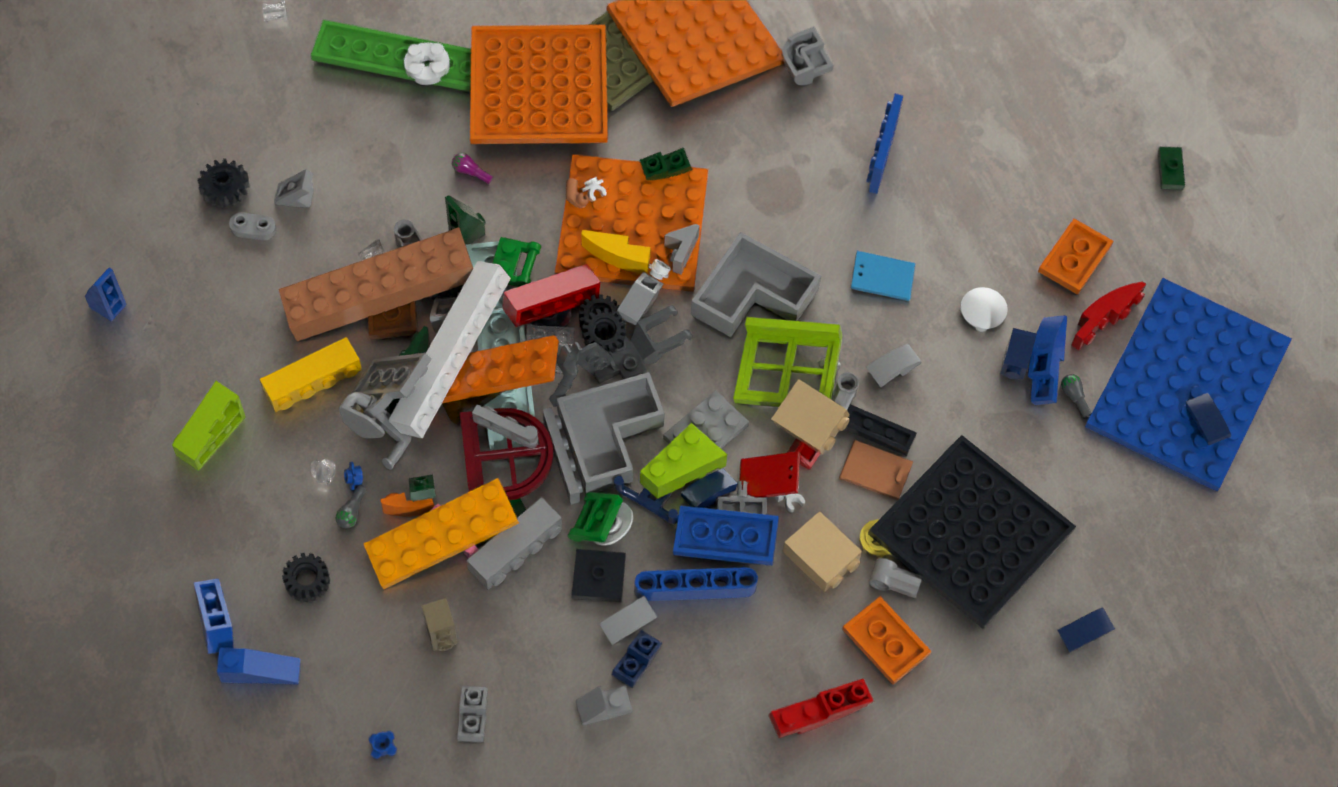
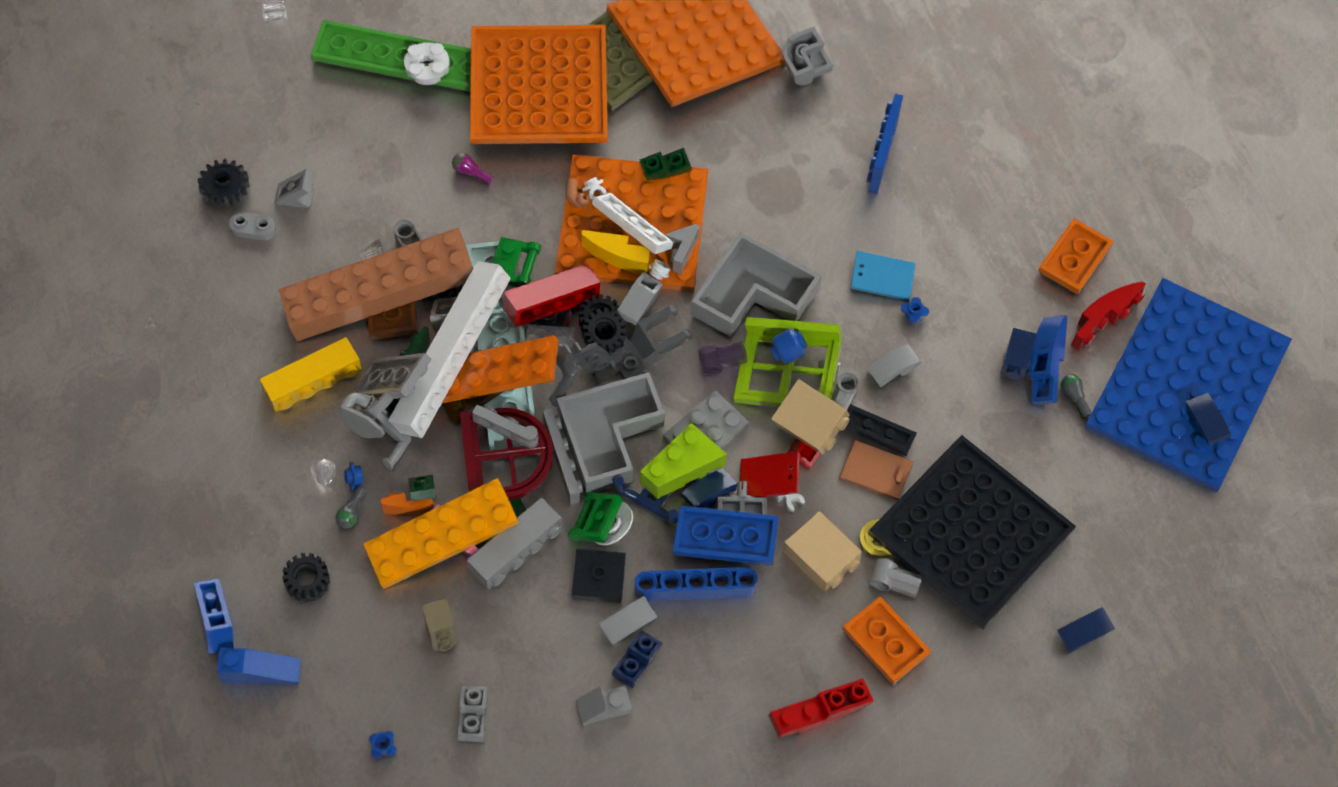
blue slope [85,267,127,322] -> none
lime wedge [172,381,246,471] -> none
dark green slope [445,195,486,245] -> none
white dish [960,287,1007,332] -> none
dark green plate [1158,146,1185,190] -> none
none -> white tile [592,193,673,254]
none -> clear purple piece [698,341,748,376]
none -> blue head [770,328,808,364]
none -> blue plate [901,297,929,323]

